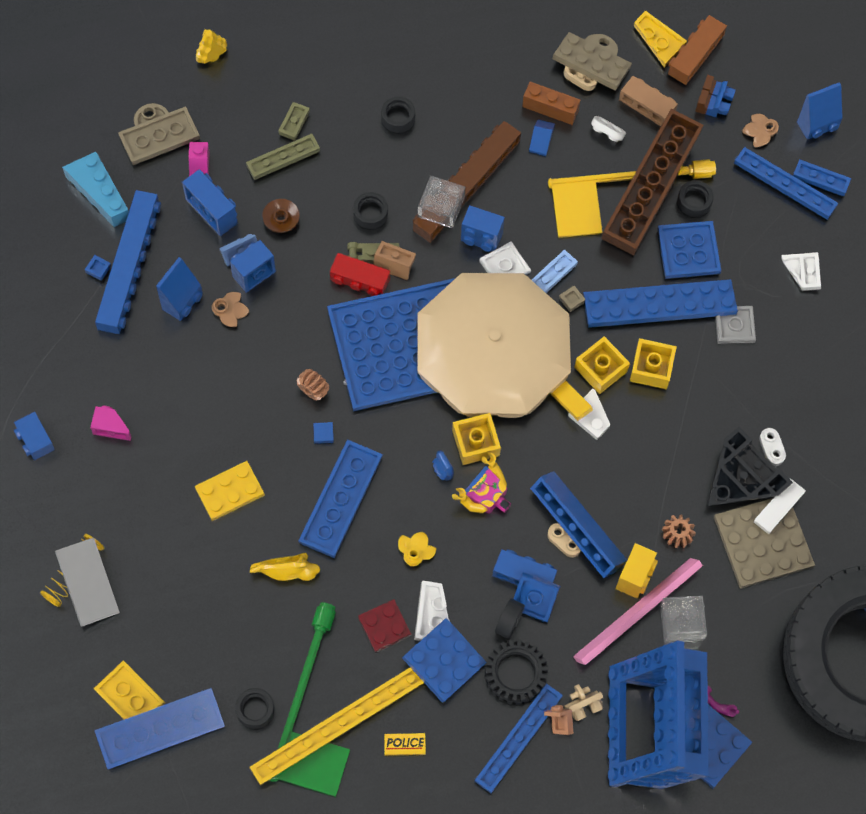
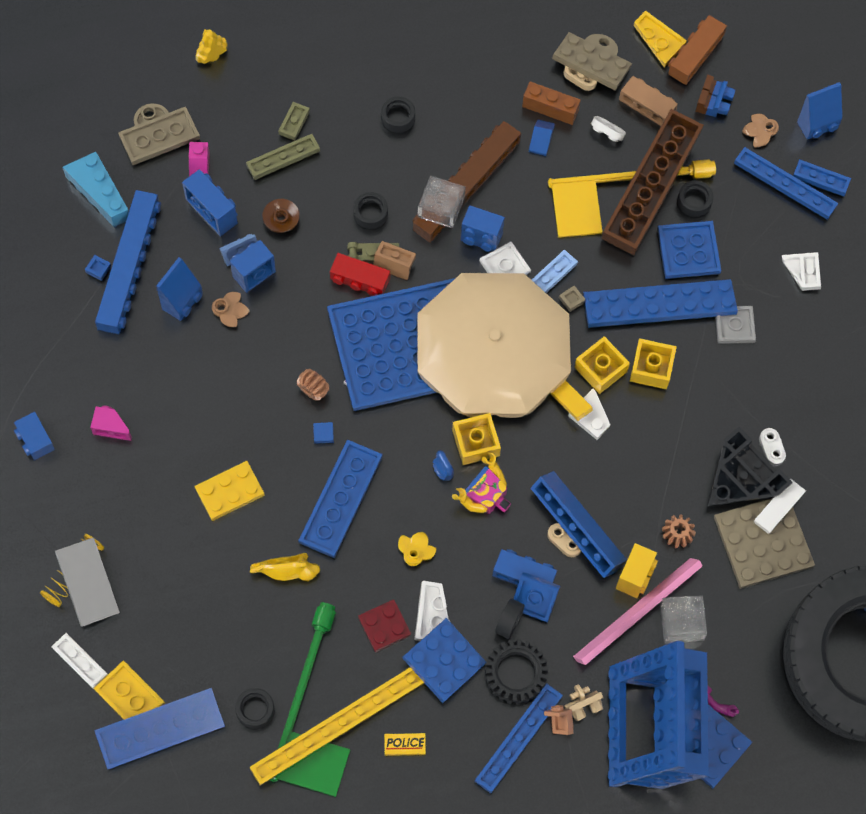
none -> white tile [52,633,108,689]

